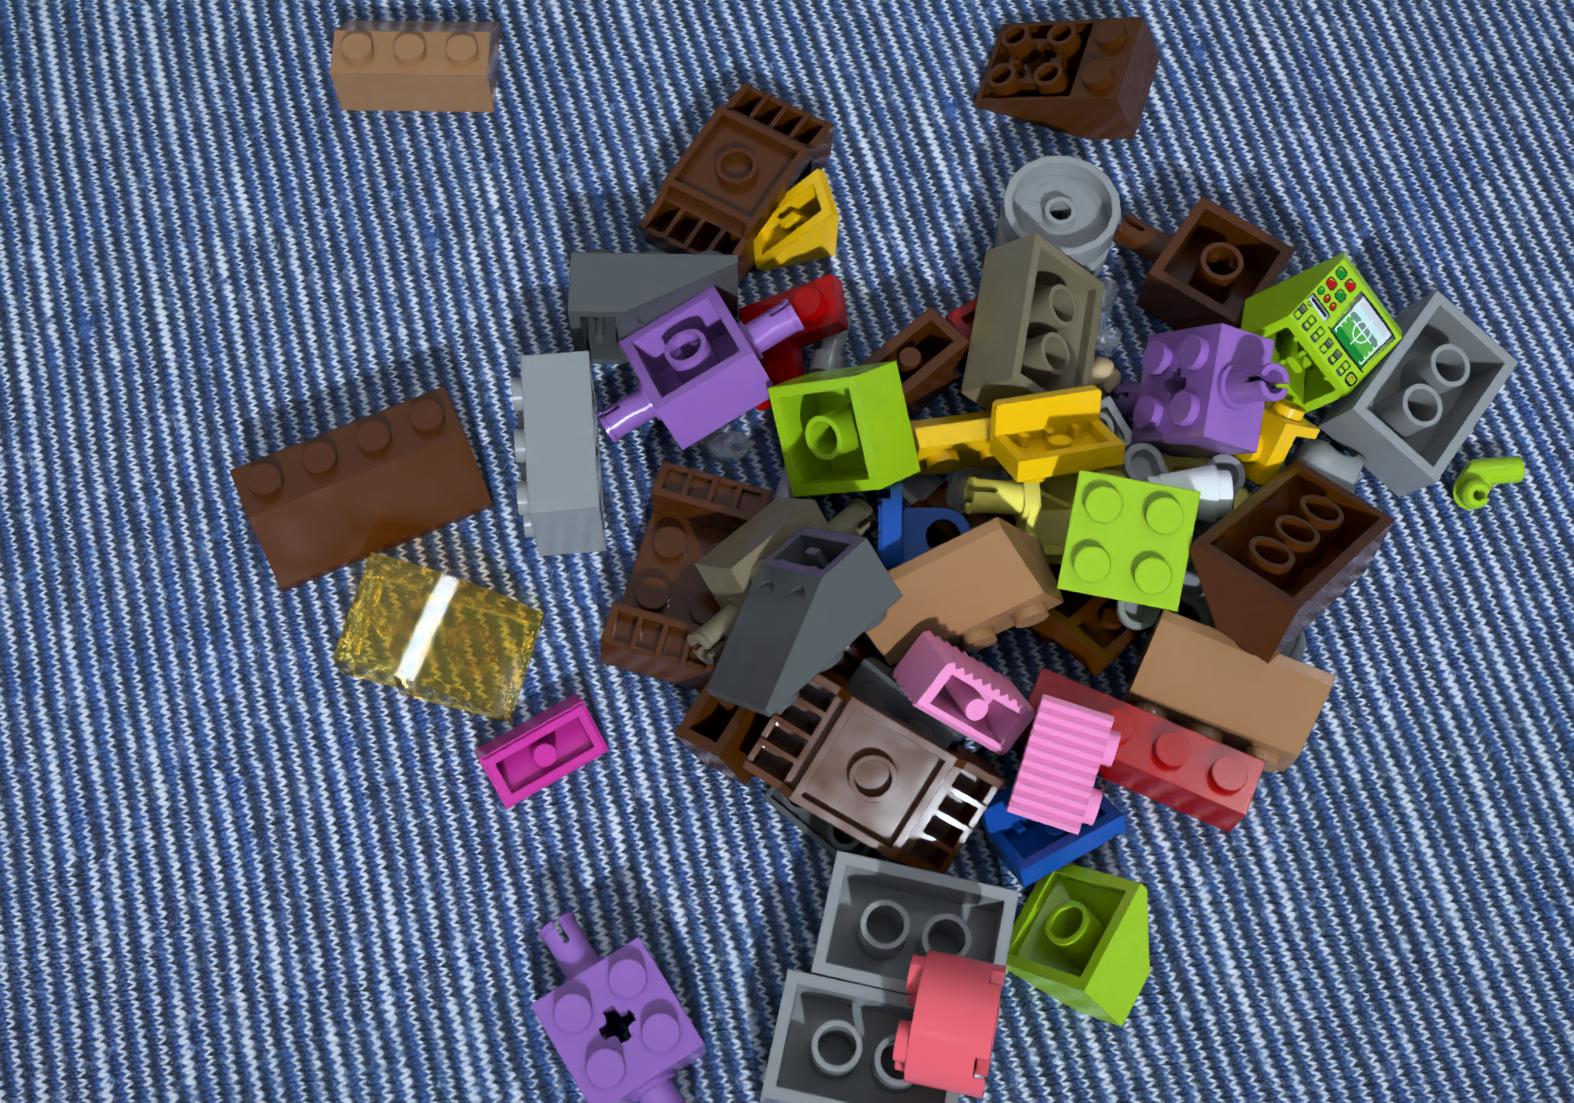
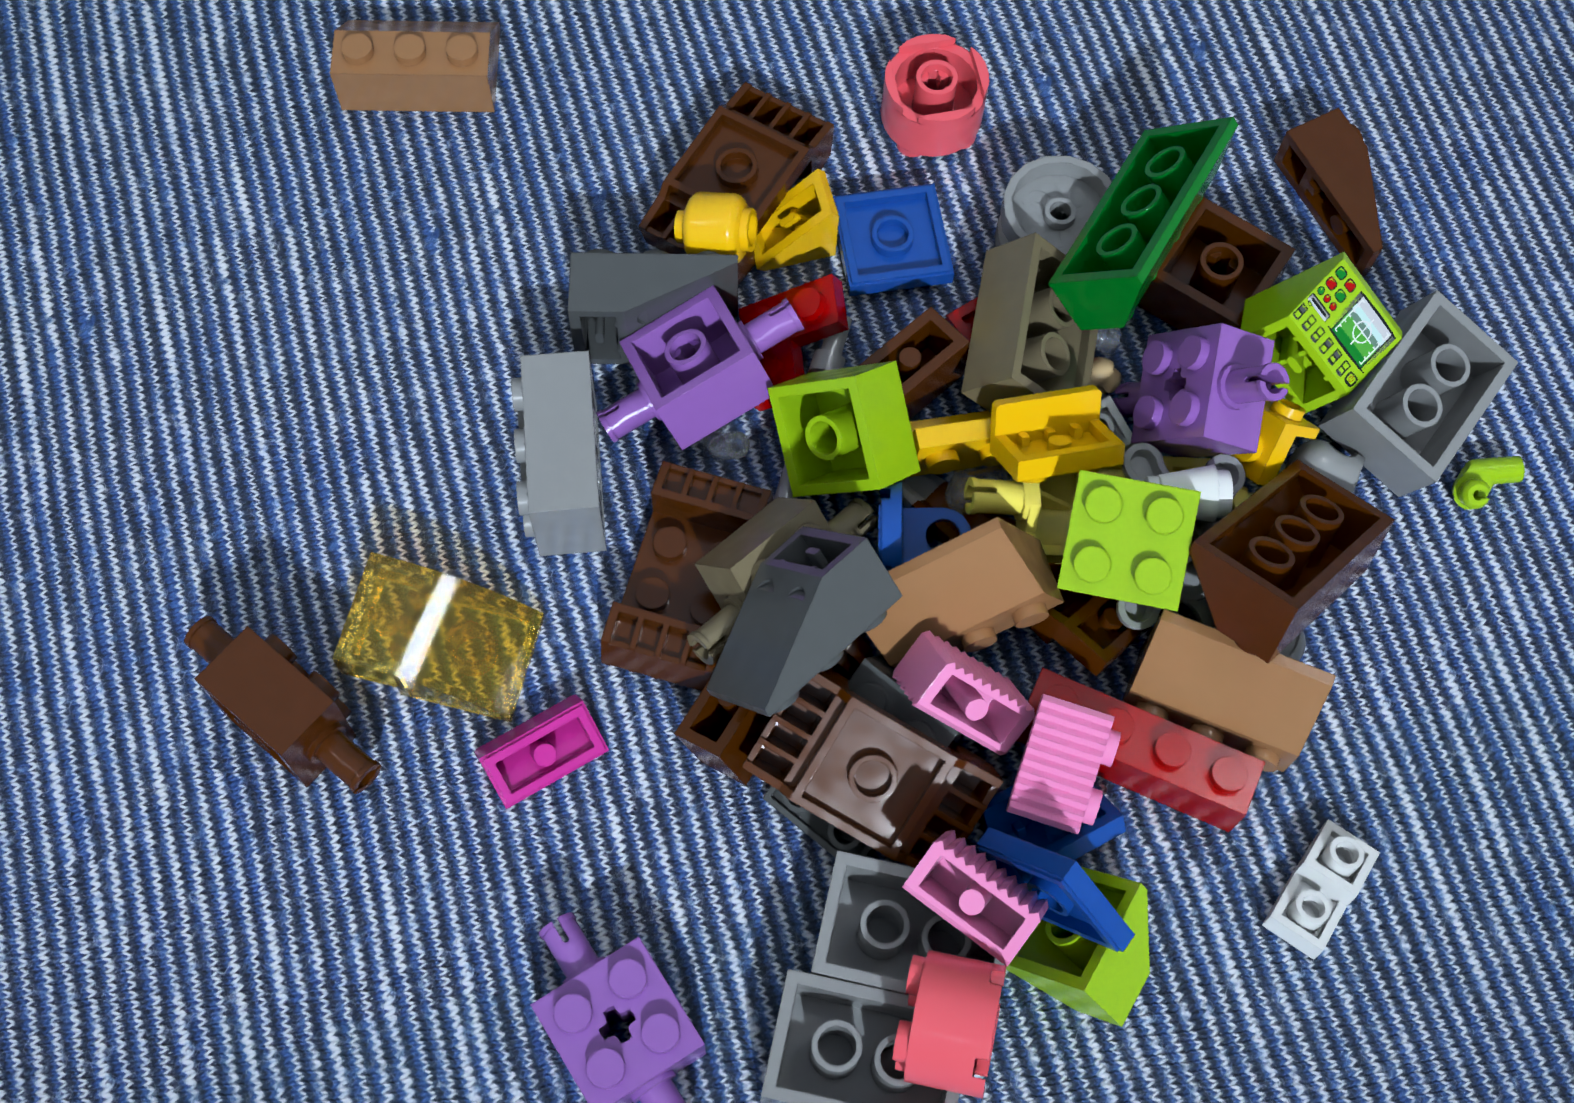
reddish brown slope [229,386,494,592] -> none
reddish brown slope [975,17,1160,139] -> none
none -> reddish brown brick [184,616,382,794]
none -> yellow head [674,192,758,263]
none -> blue plate [833,183,954,296]
none -> coral brick [881,34,989,157]
none -> bright pink brick [902,830,1049,966]
none -> blue plate [977,827,1135,952]
none -> green slope [1048,117,1238,330]
none -> white slope [1262,819,1380,960]
none -> reddish brown slope [1273,108,1383,277]

